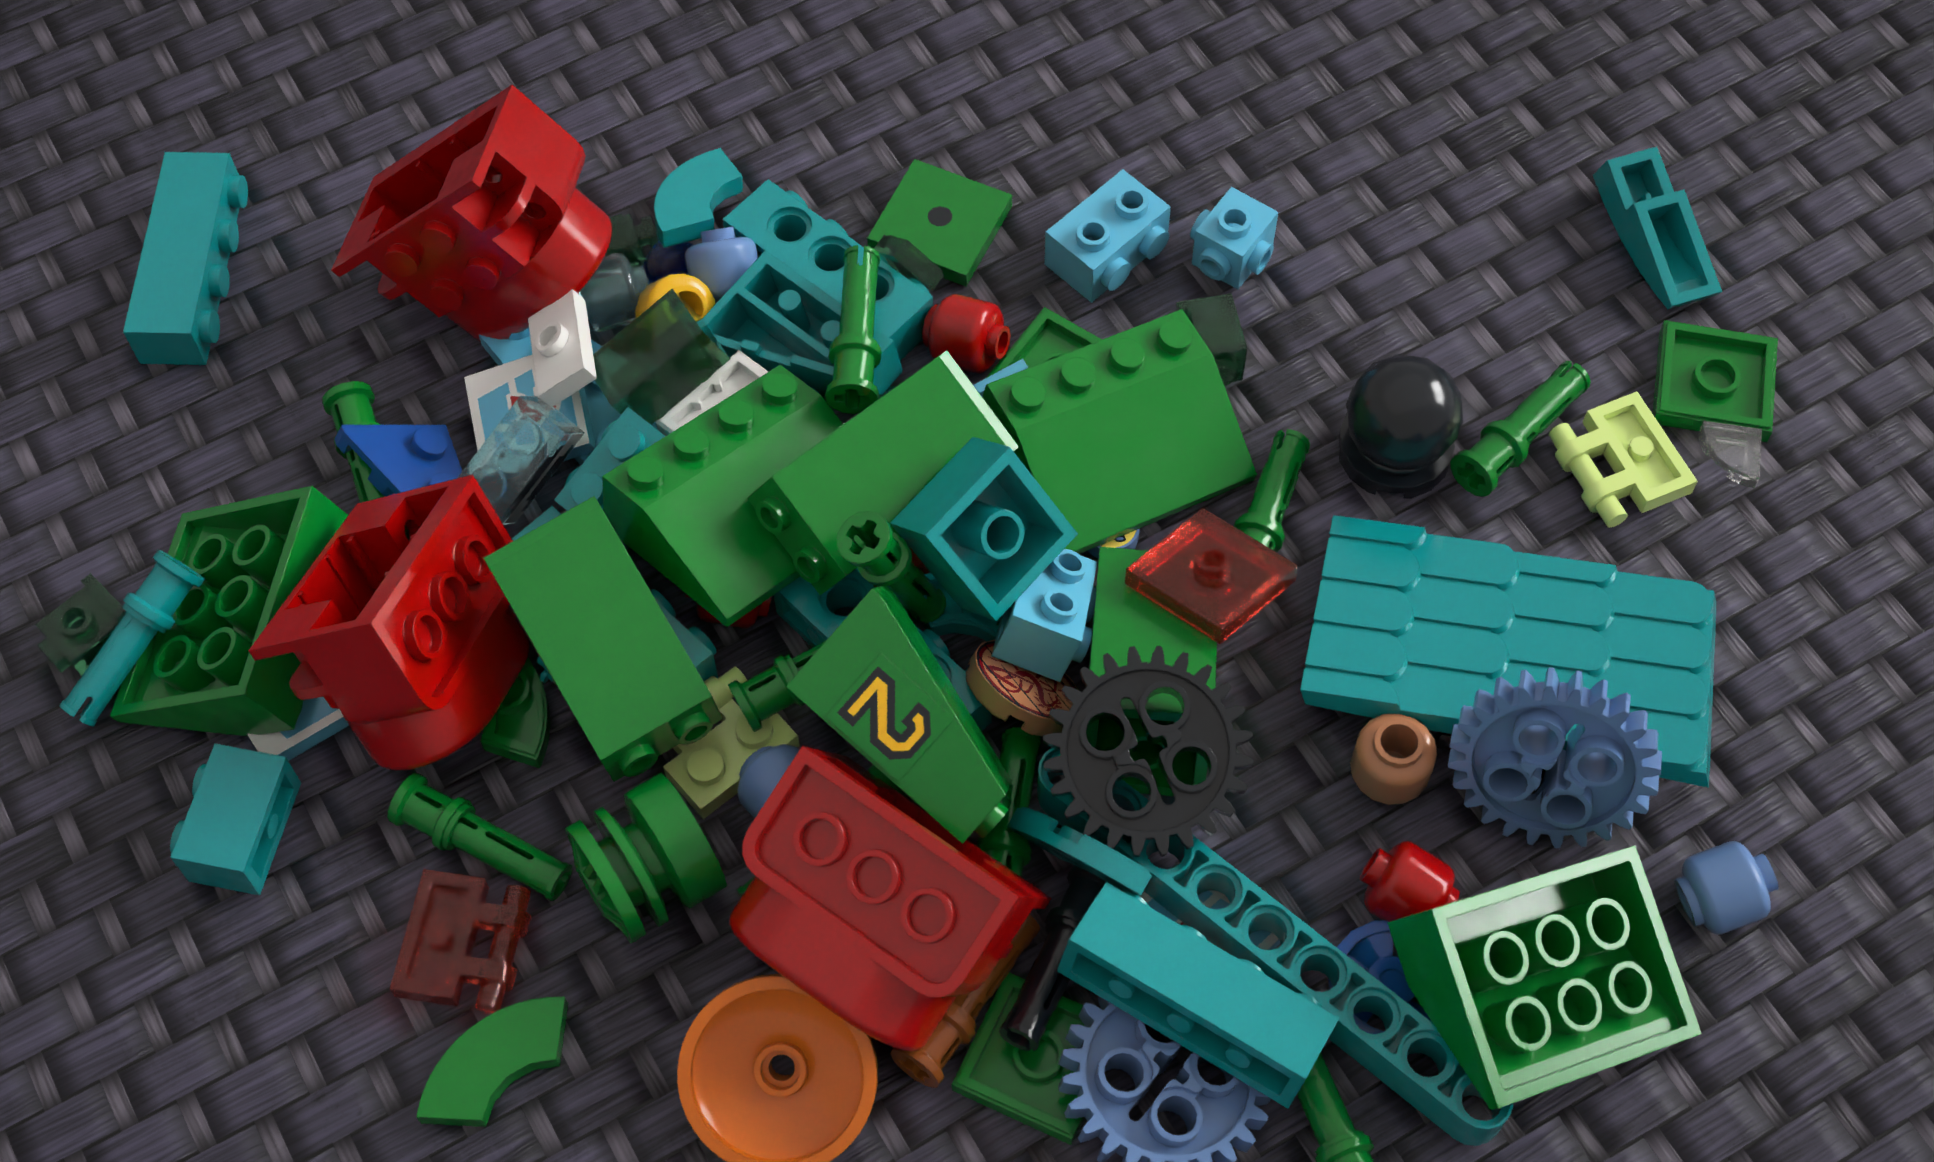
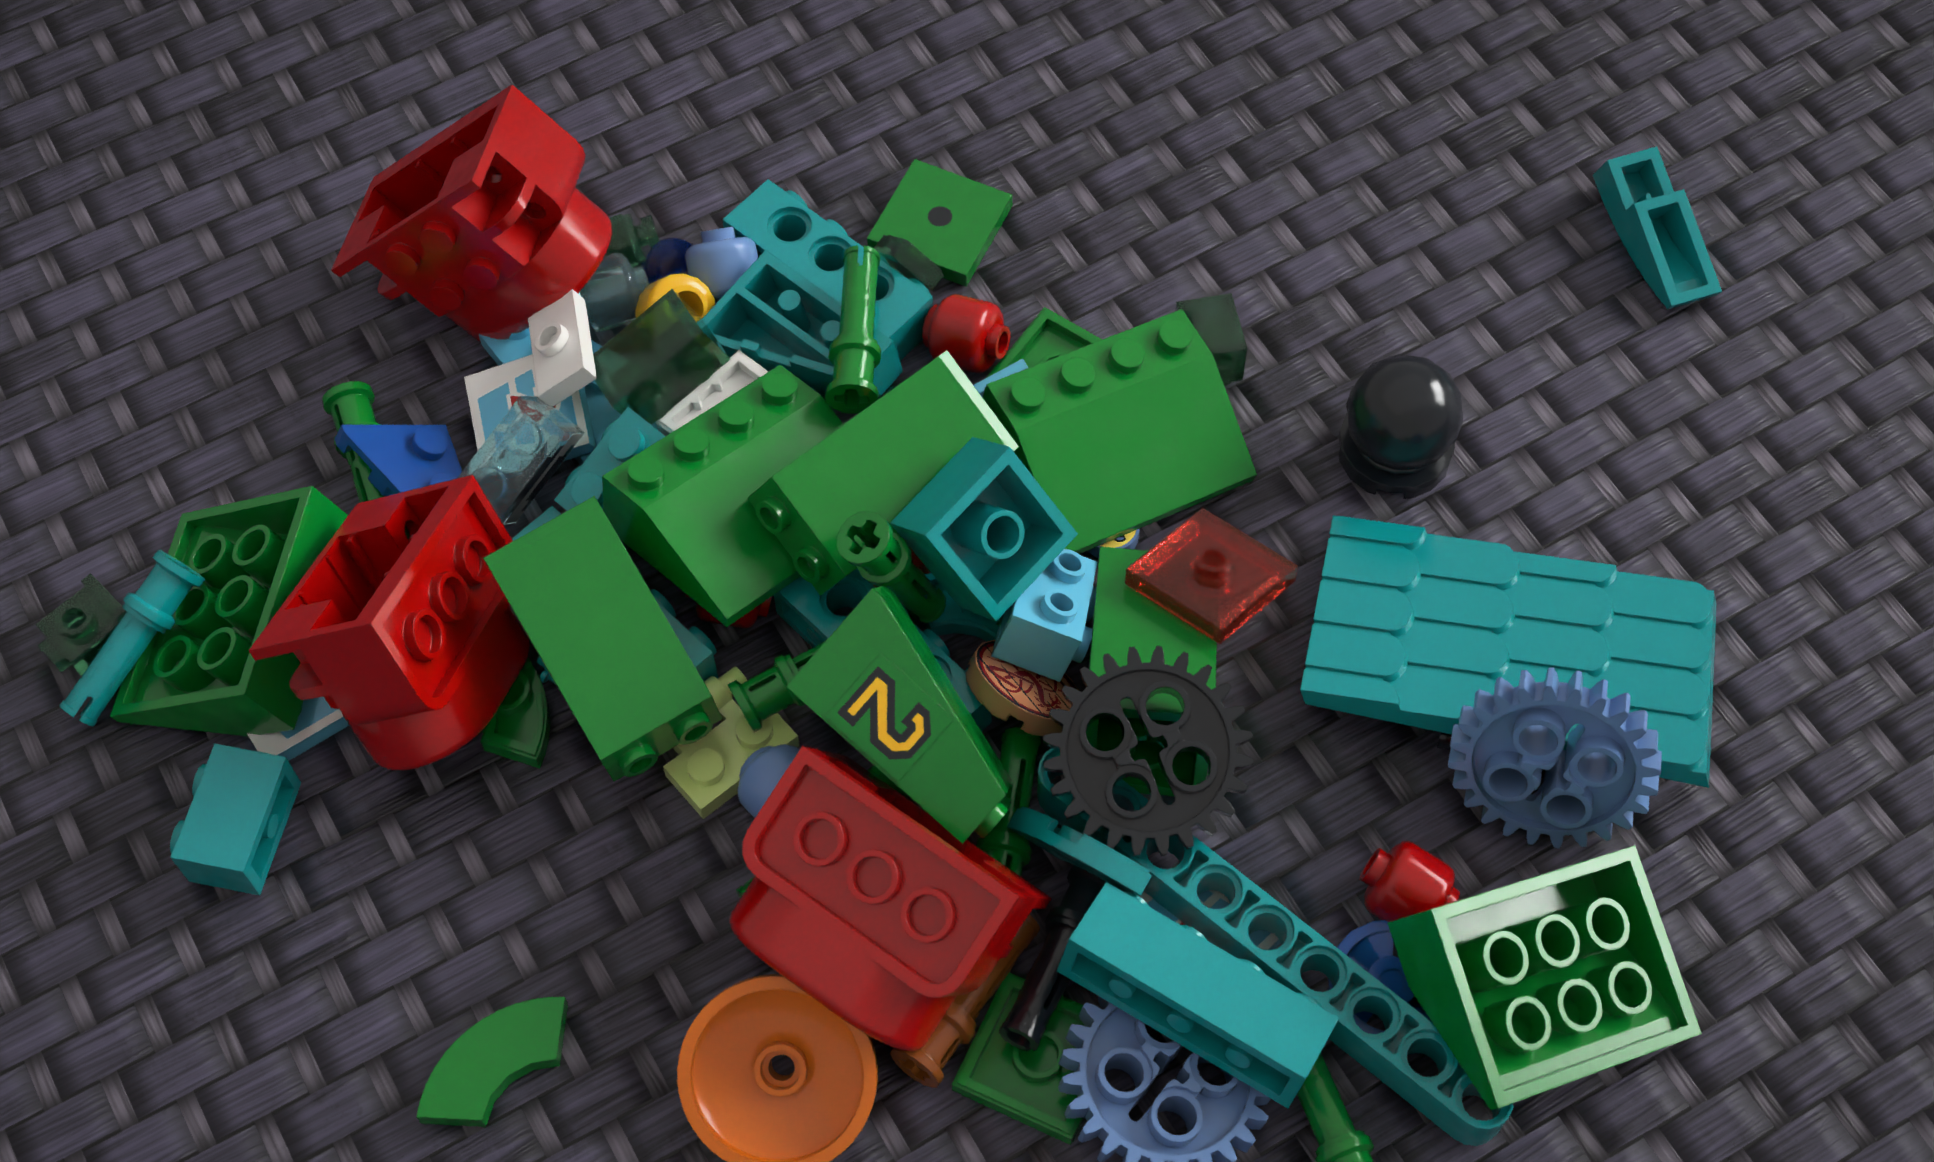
teal brick [123,152,248,365] -> none
green pin [387,773,573,901] -> none
clear red plate [390,869,531,1014] -> none
green wheel [564,773,727,943] -> none
teal tile [654,148,743,248] -> none
medium azure brick [1044,169,1171,303] -> none
medium azure brick [1190,187,1279,289] -> none
green pin [1219,429,1310,594] -> none
nougat head [1350,714,1437,805] -> none
green pin [1450,361,1591,497] -> none
yellowish green plate [1548,391,1698,528] -> none
green tile [1652,320,1778,442] -> none
medium blue head [1674,841,1779,935] -> none
clear tile [1699,421,1762,488] -> none

